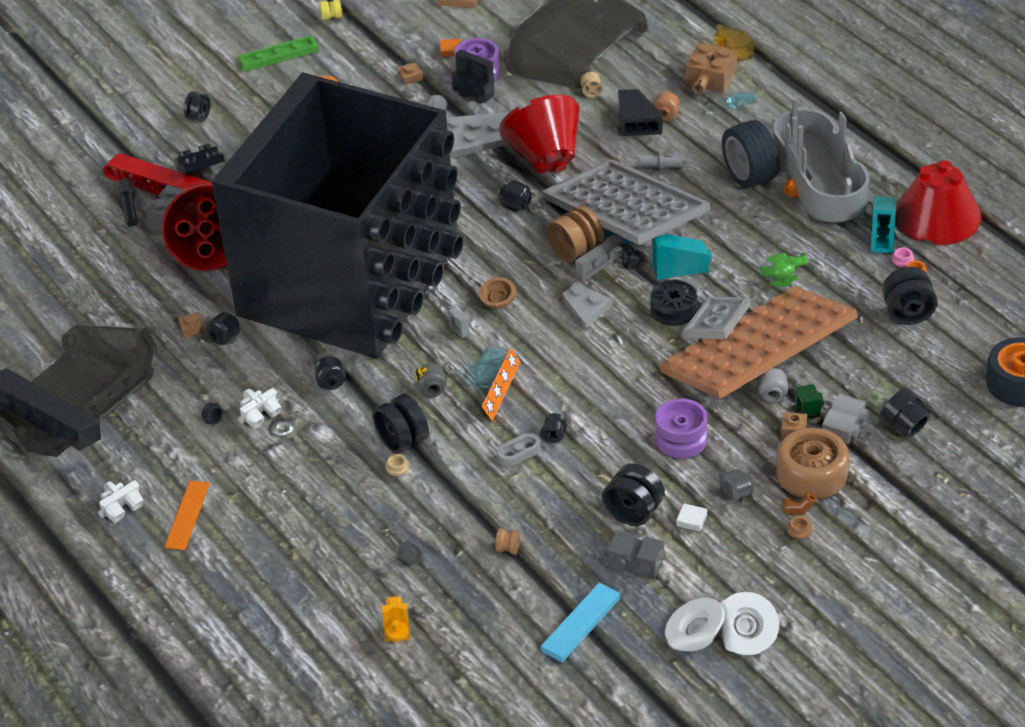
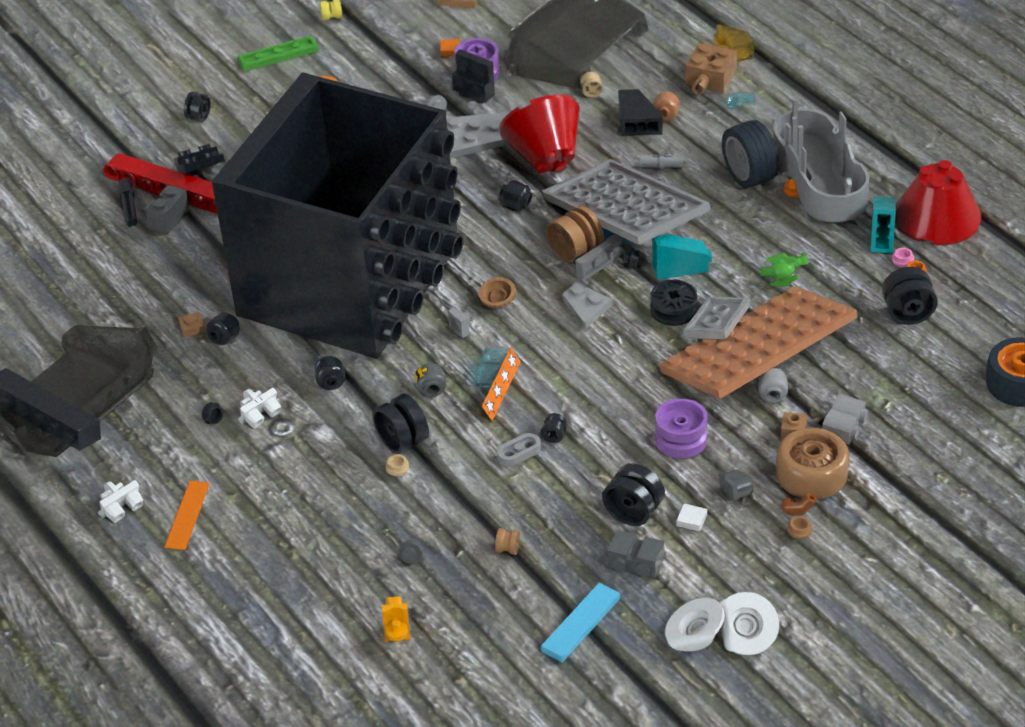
red cone [162,185,227,271] -> none
medium nougat plate [397,63,423,85] -> none
dark green plate [795,384,824,419] -> none
black piece [880,388,931,437] -> none

